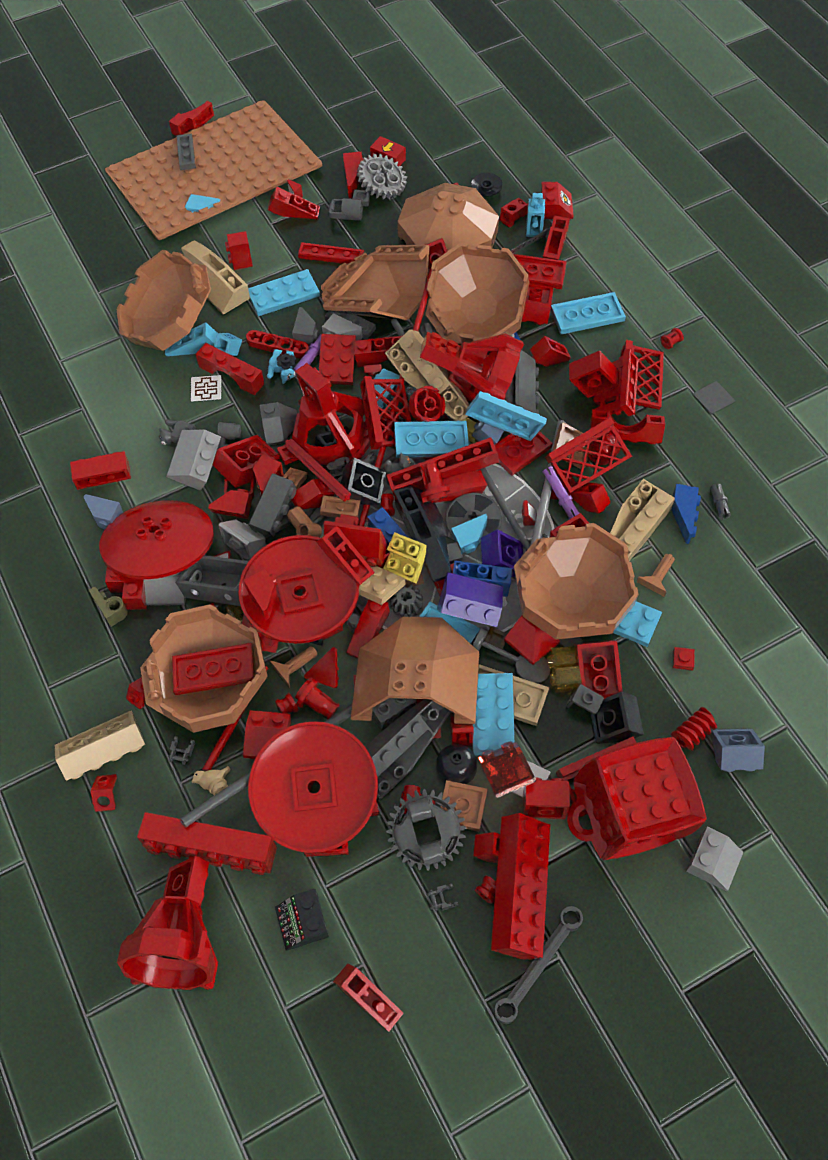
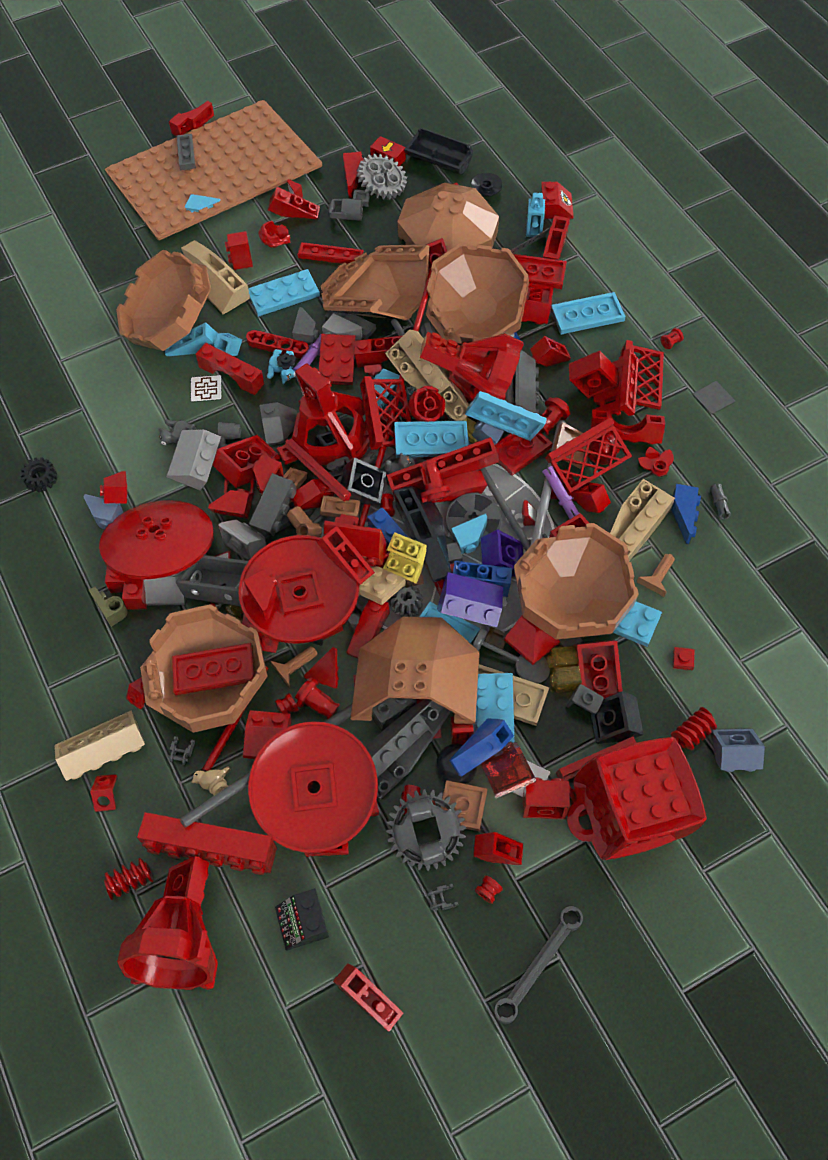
red brick [70,451,131,490] -> none
red brick [491,813,551,960] -> none
red leg [499,198,528,228] -> none
light grey slope [686,826,743,891] -> none
none -> black tyre [20,457,57,492]
none -> red slope [100,471,127,504]
none -> red piece [104,858,154,900]
none -> red hair [258,221,291,248]
none -> black container [404,128,473,174]
none -> blue slope [449,718,514,777]
none -> red piece [540,397,570,436]
none -> red plate [638,447,674,476]

